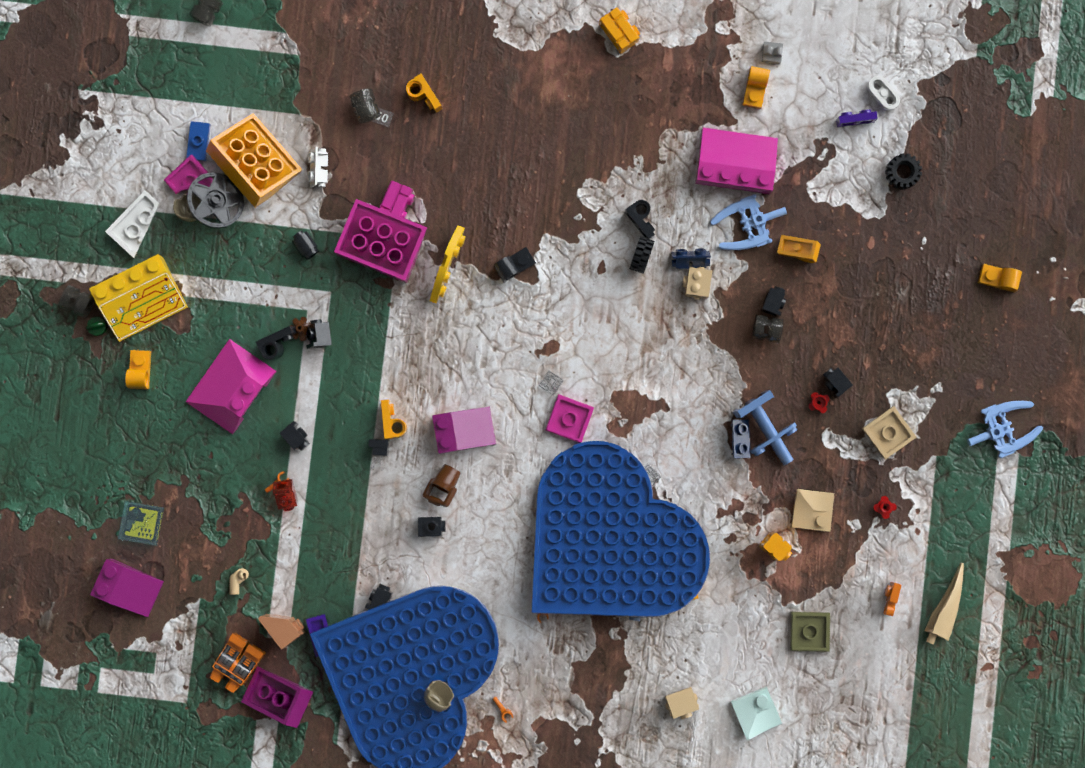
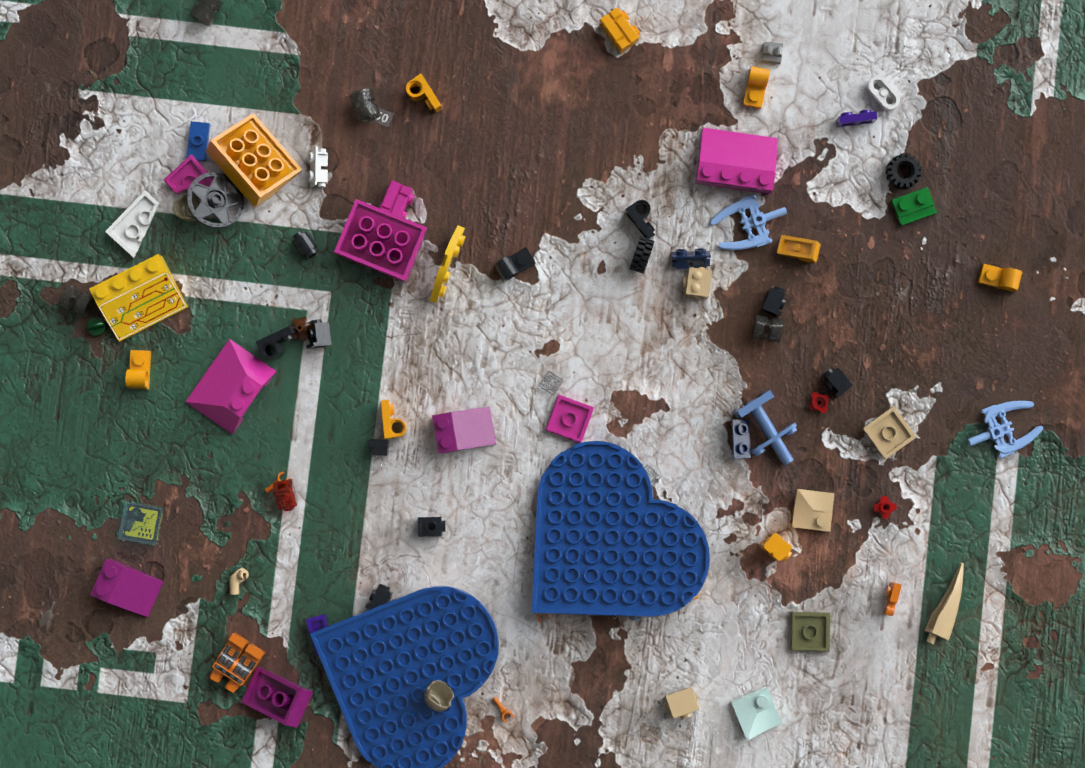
nougat slope [258,614,305,650] -> none
black brick [280,421,310,451] -> none
reddish brown piece [423,464,461,507] -> none
none -> green plate [891,187,937,226]

